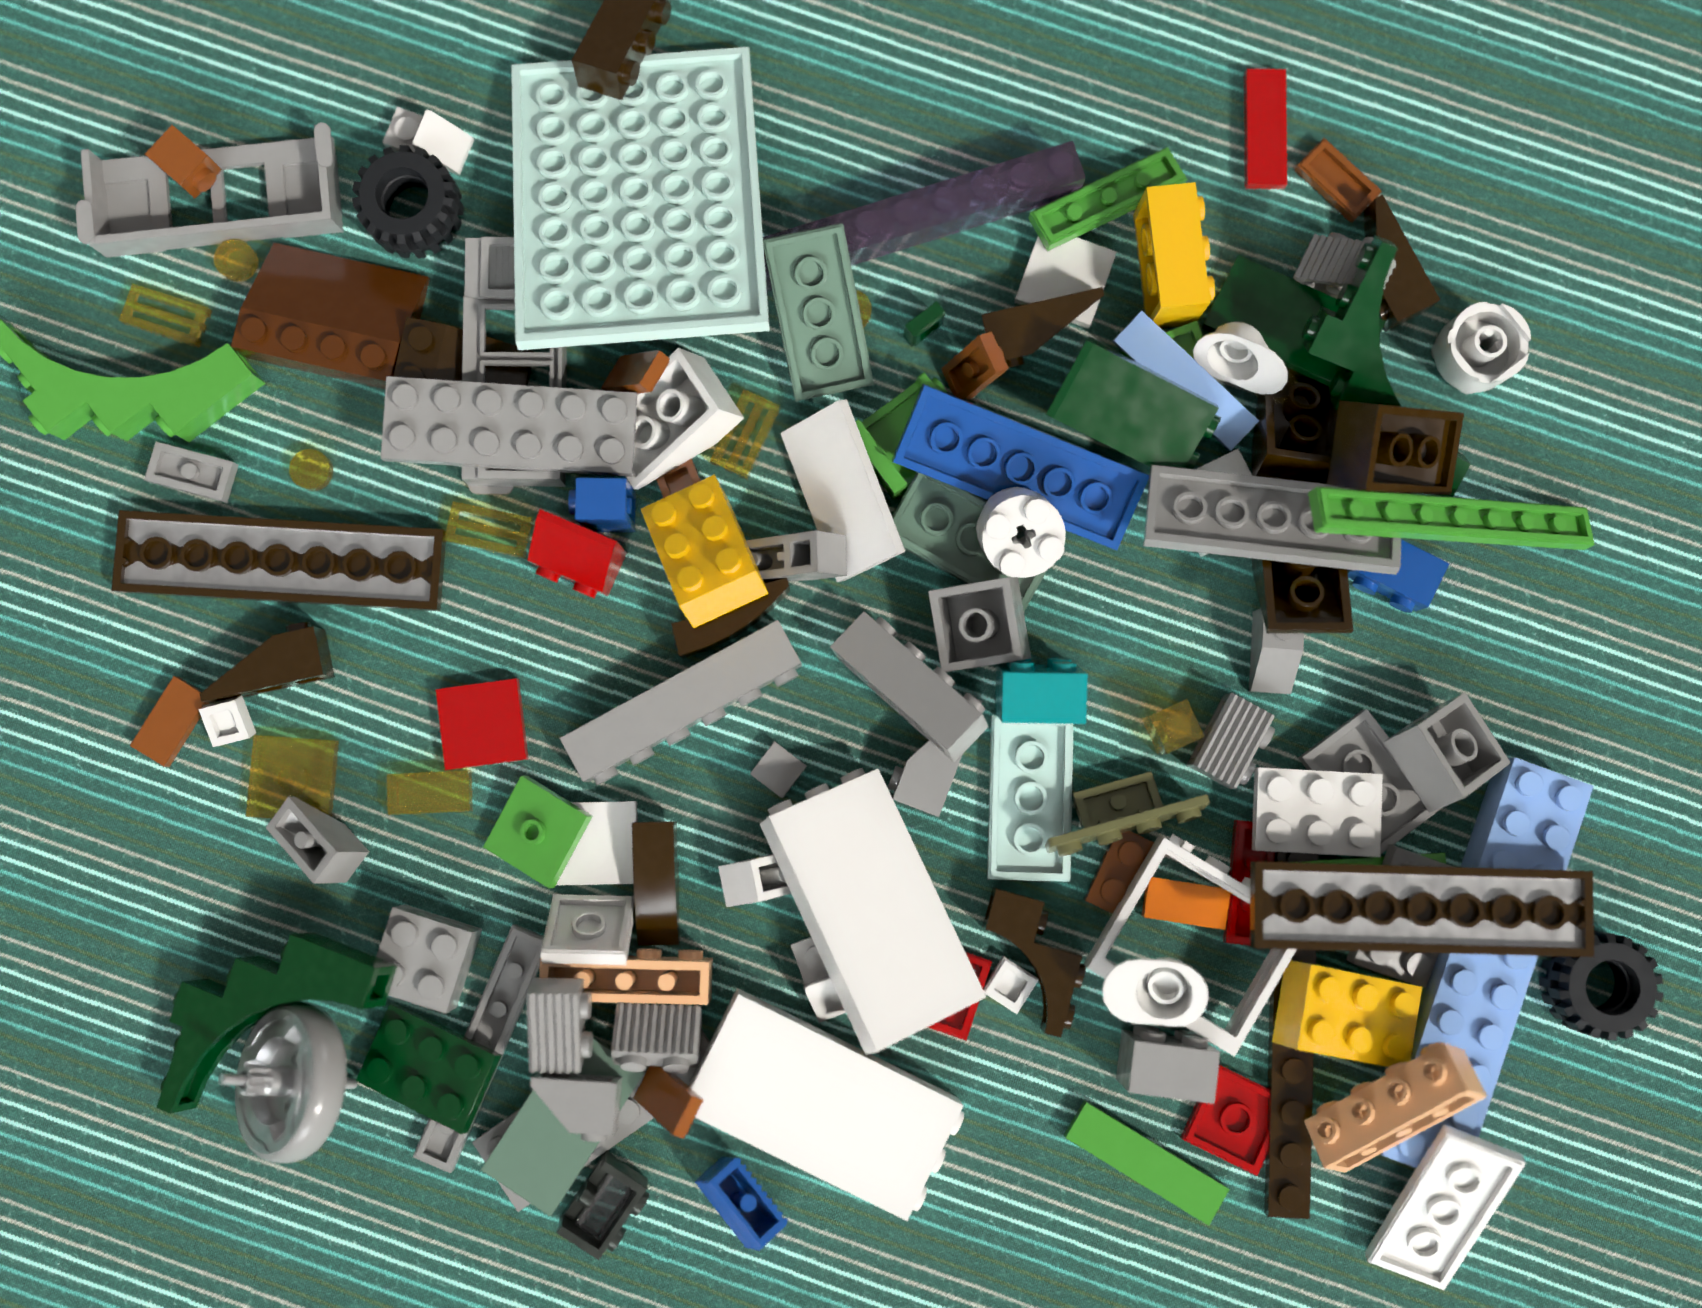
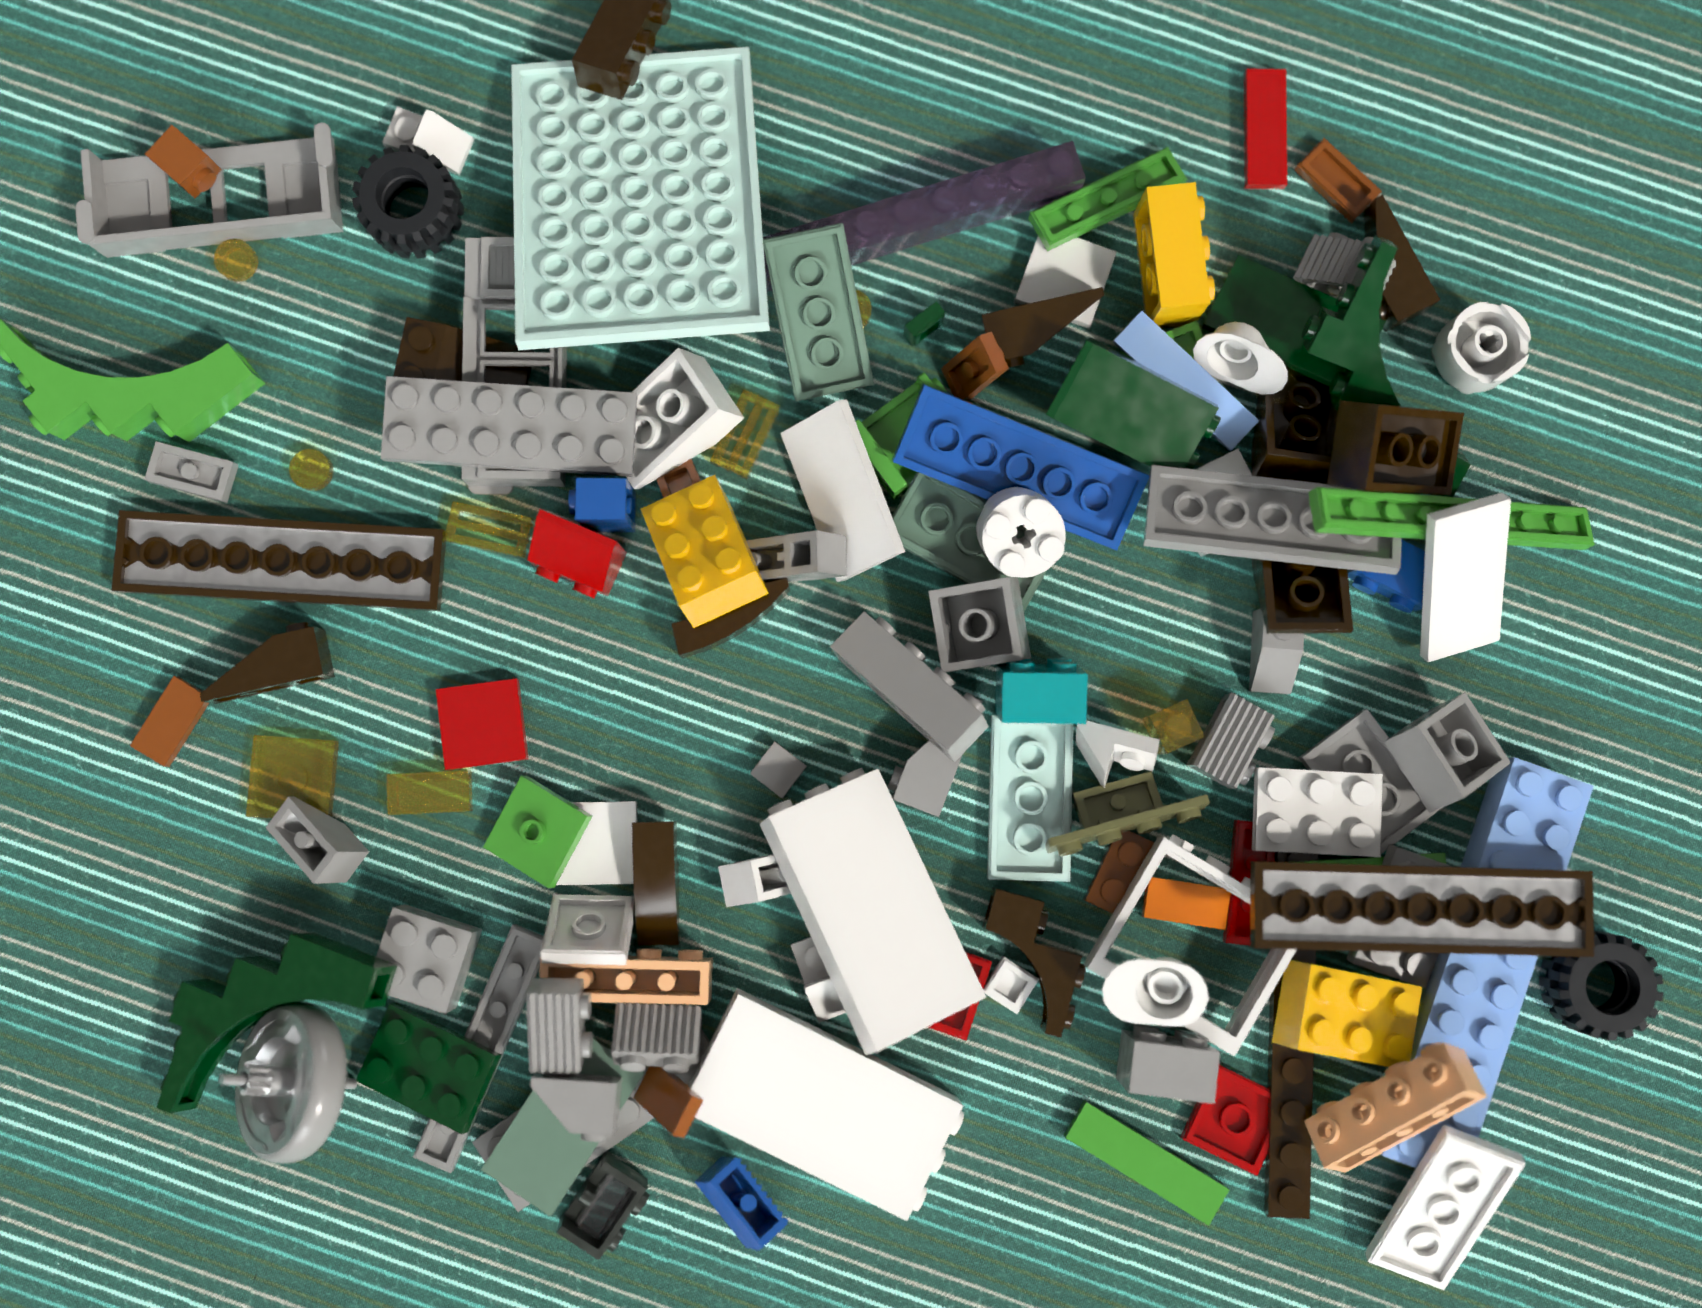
clear yellow tile [119,283,212,348] -> none
white plate [198,695,256,747] -> none
reddish brown slope [231,243,430,389] -> none
light grey brick [560,620,802,785] -> none
dark orange tile [601,350,670,394] -> none
none -> white slope [1075,720,1160,788]
none -> white tile [1420,493,1511,662]

